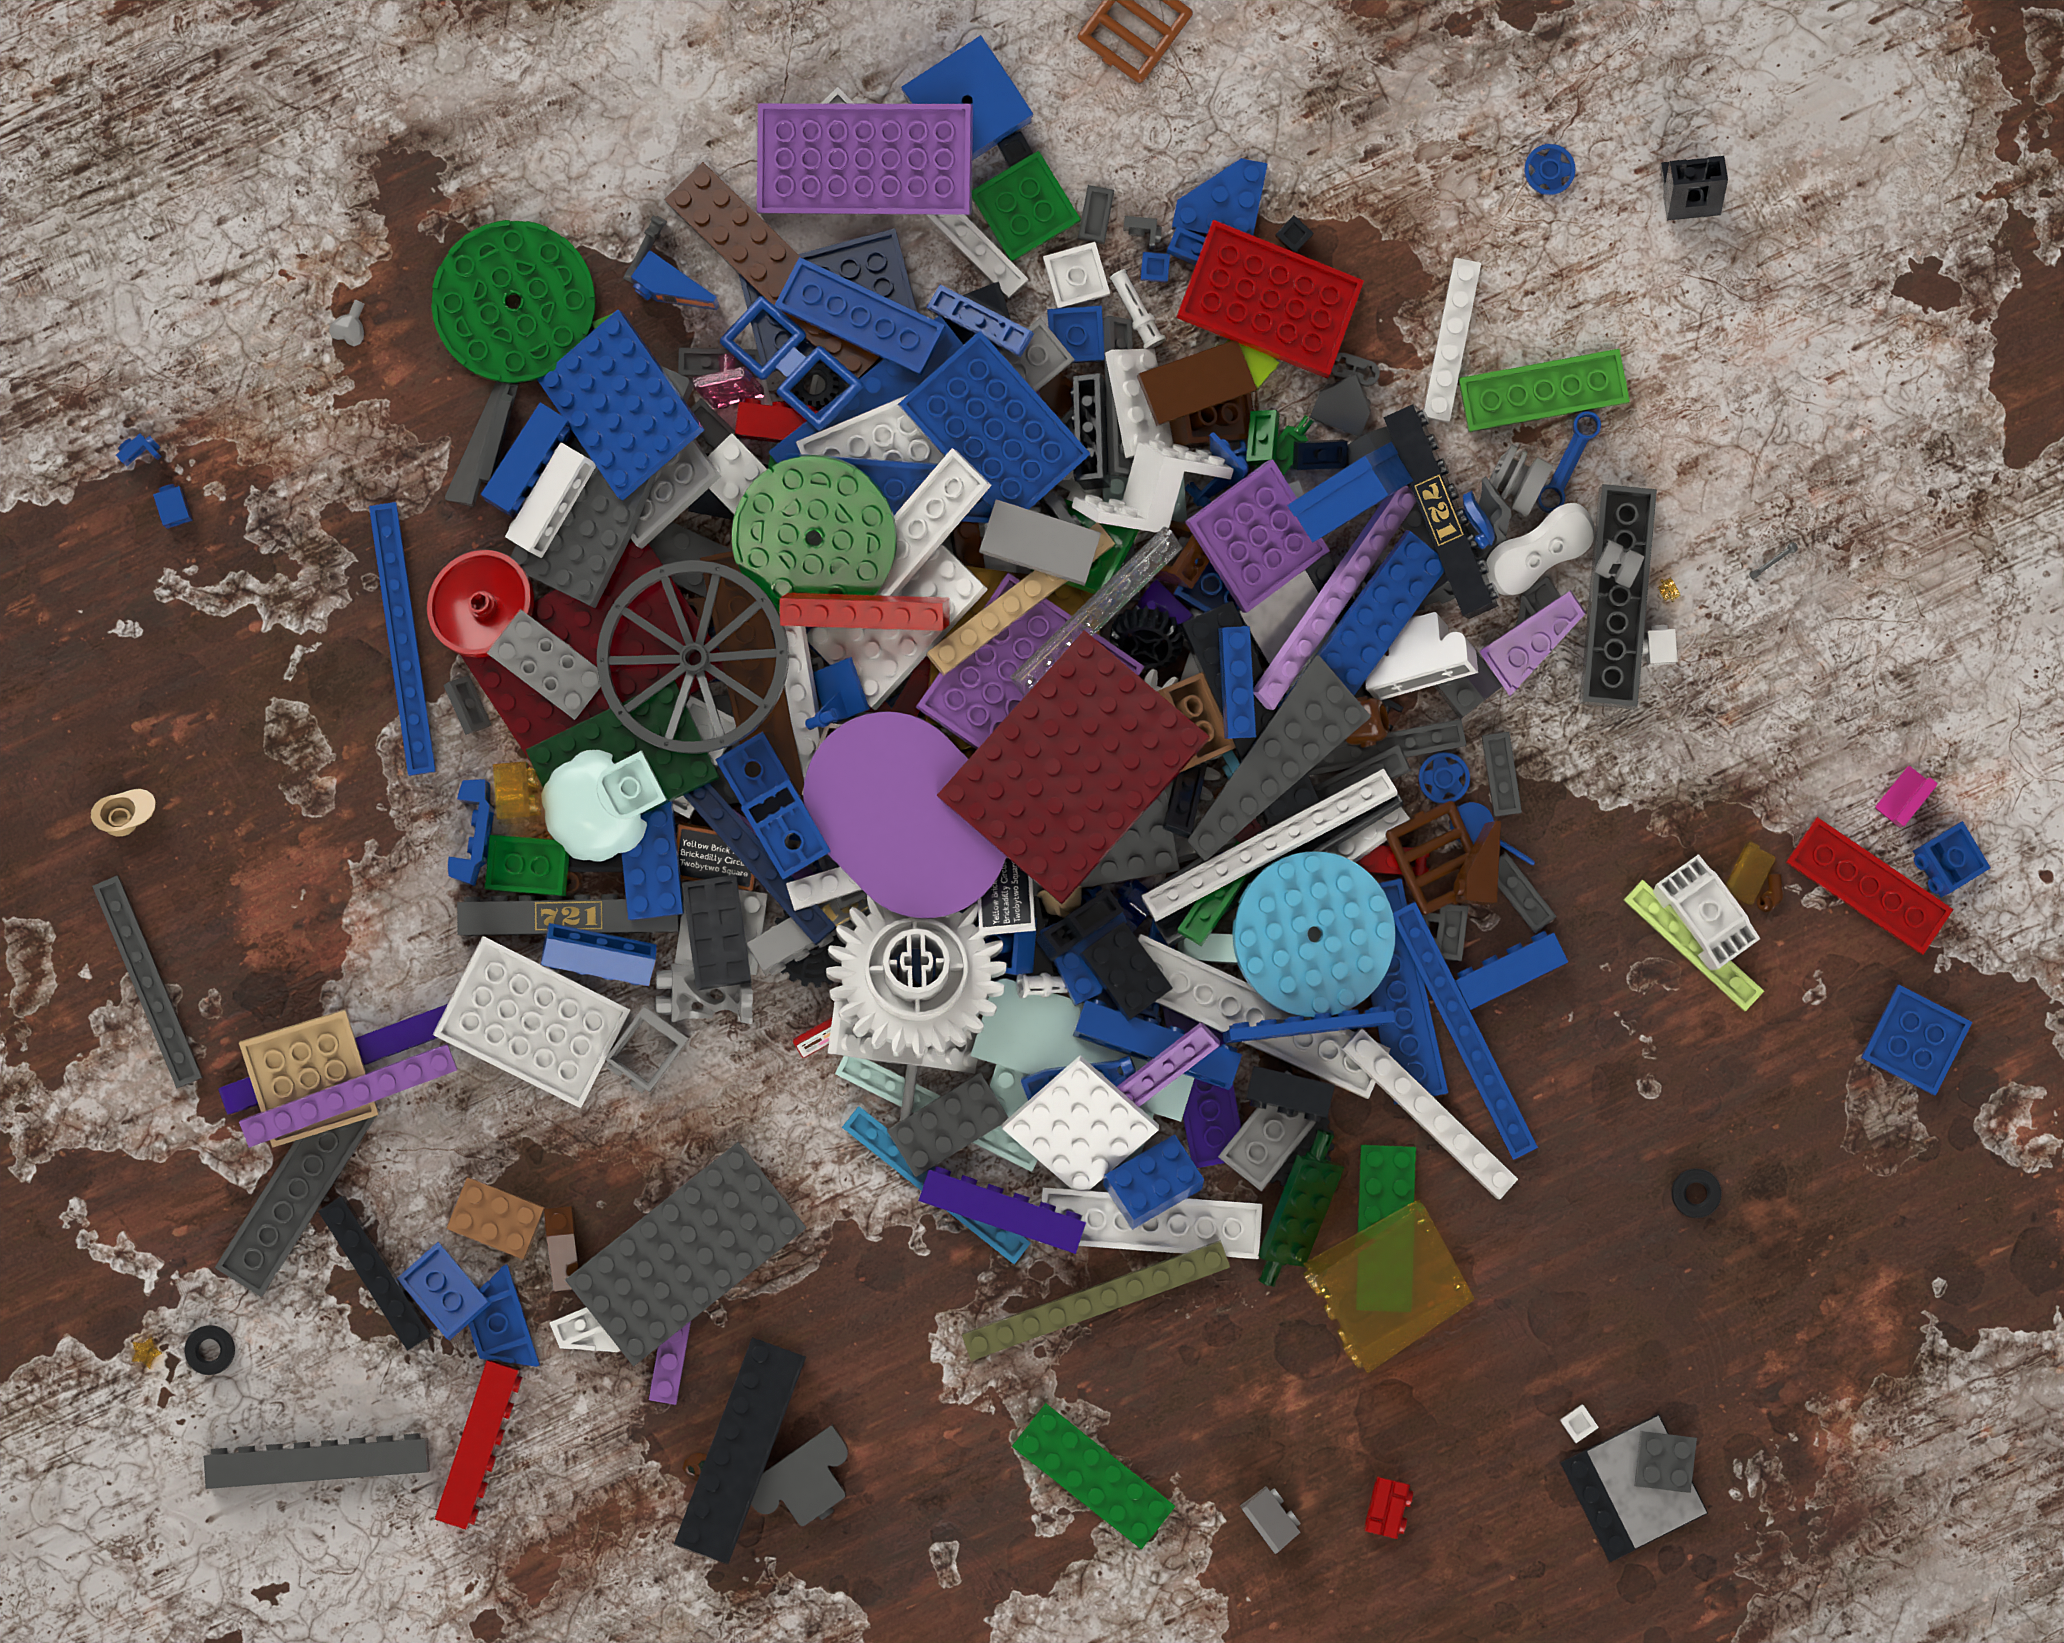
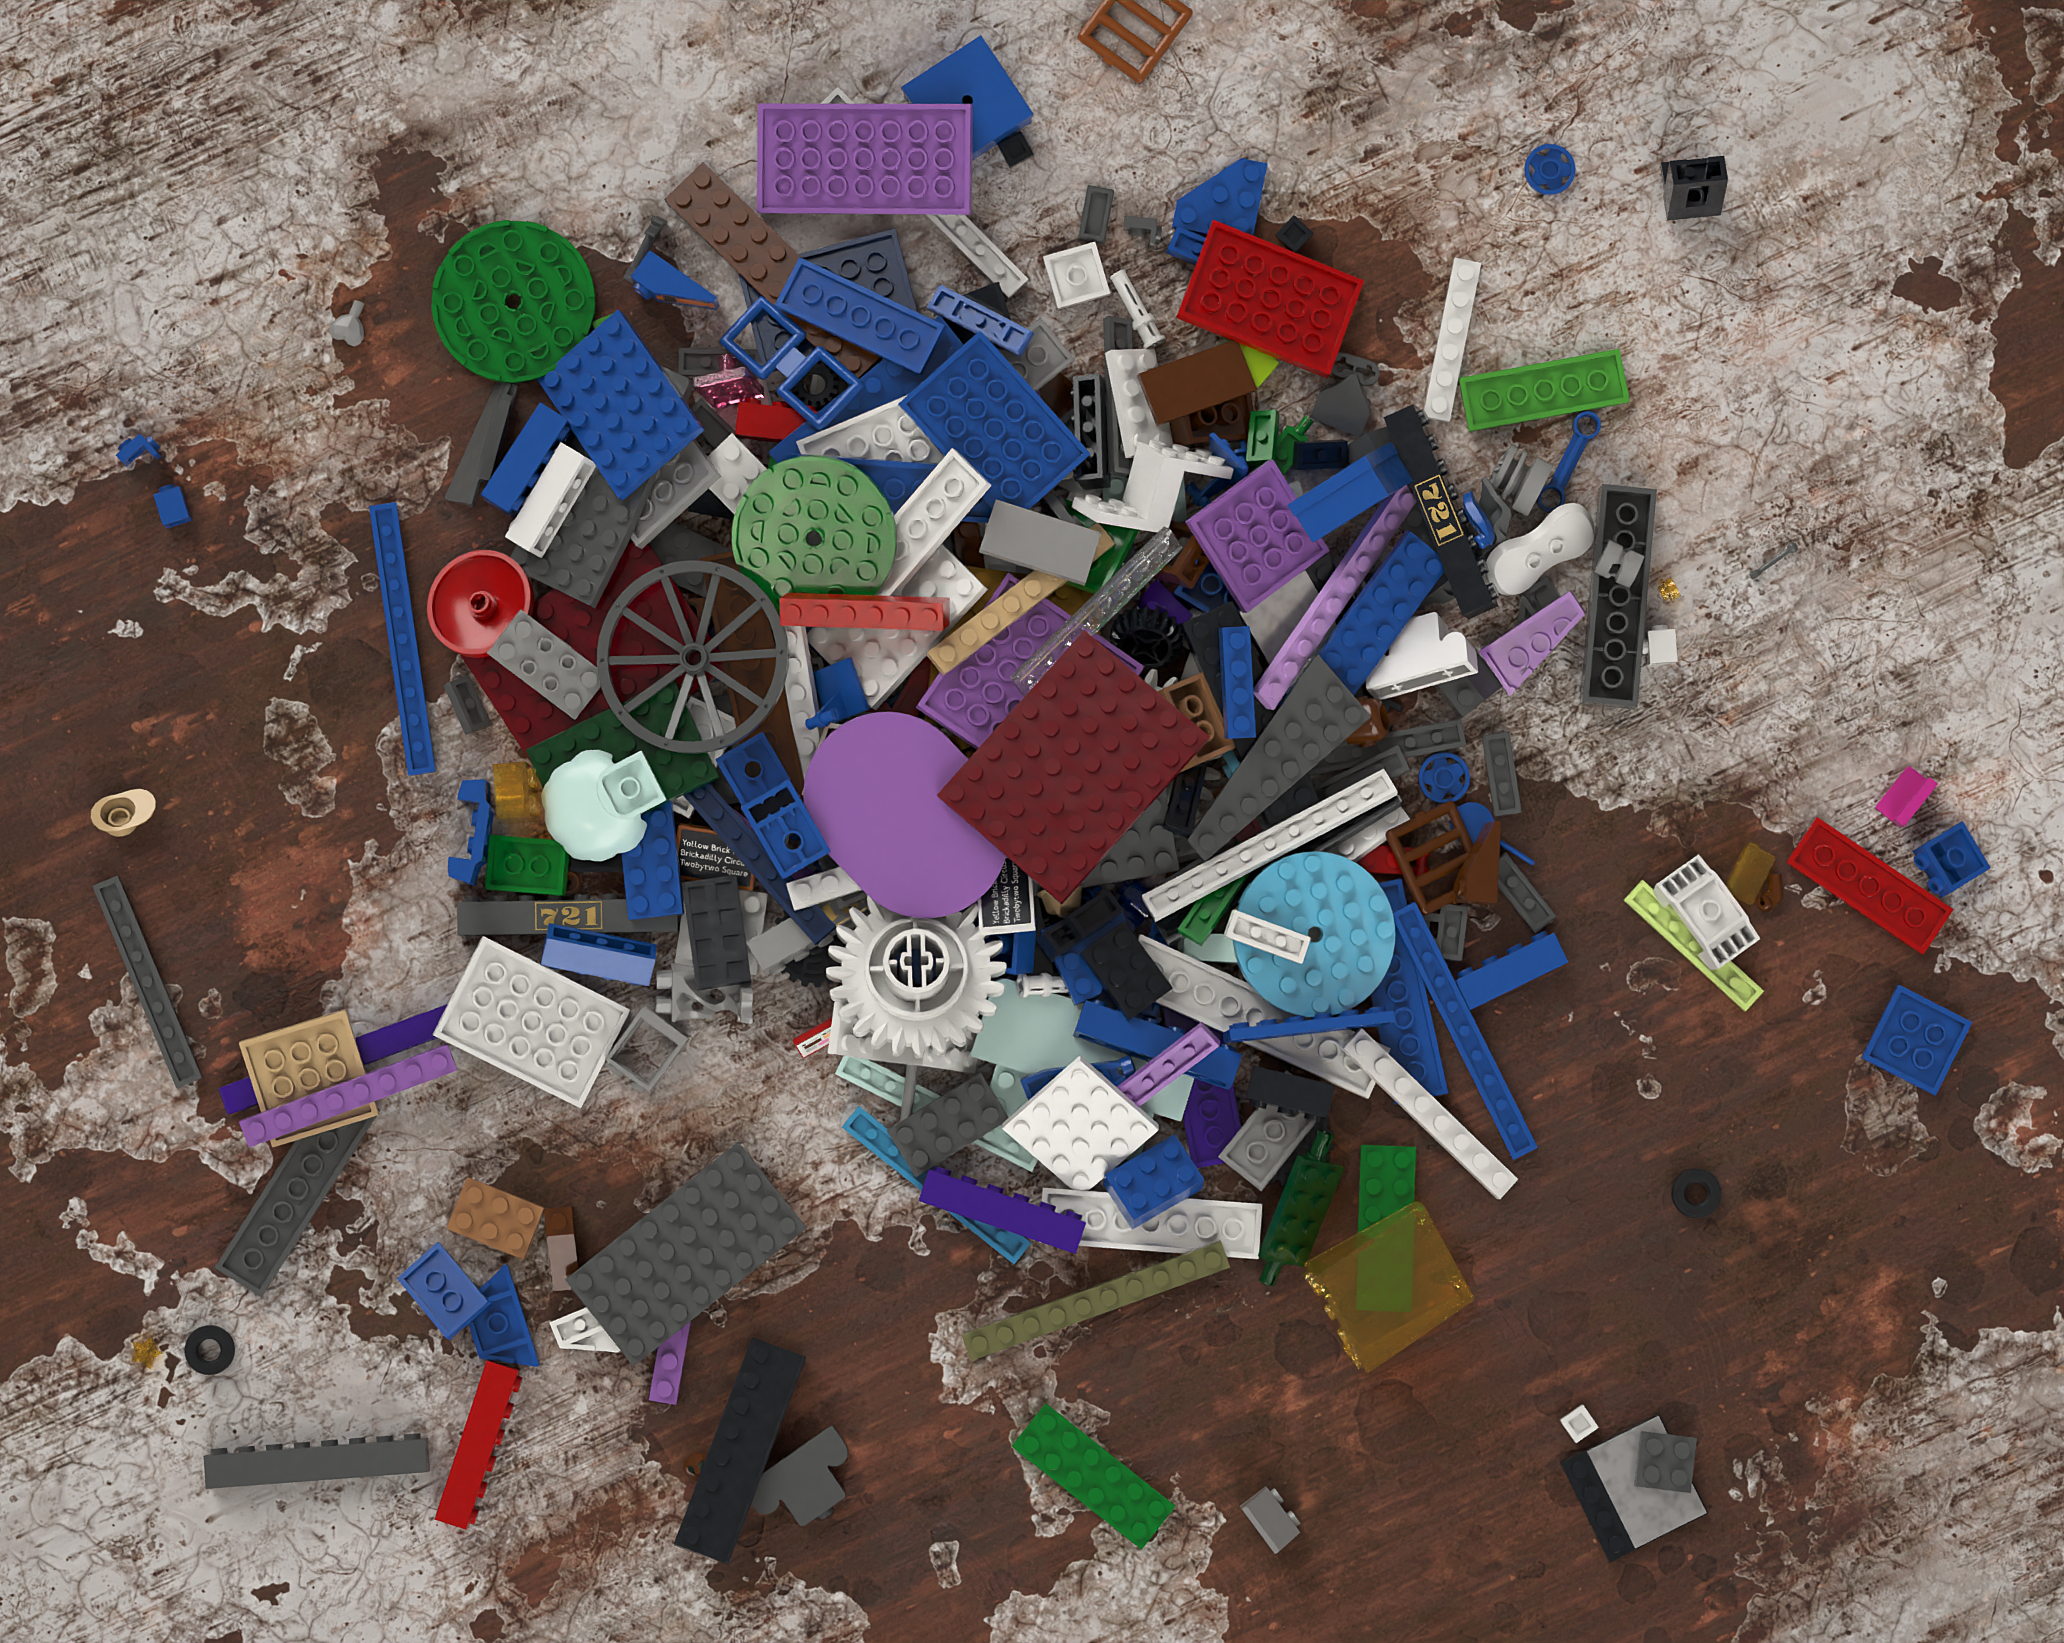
black brick [318,1196,434,1351] -> none
green plate [972,150,1081,262] -> none
blue plate [1047,306,1105,363] -> none
blue plate [1140,252,1170,283] -> none
red brick [1364,1476,1414,1539] -> none
none -> white plate [1223,910,1311,964]

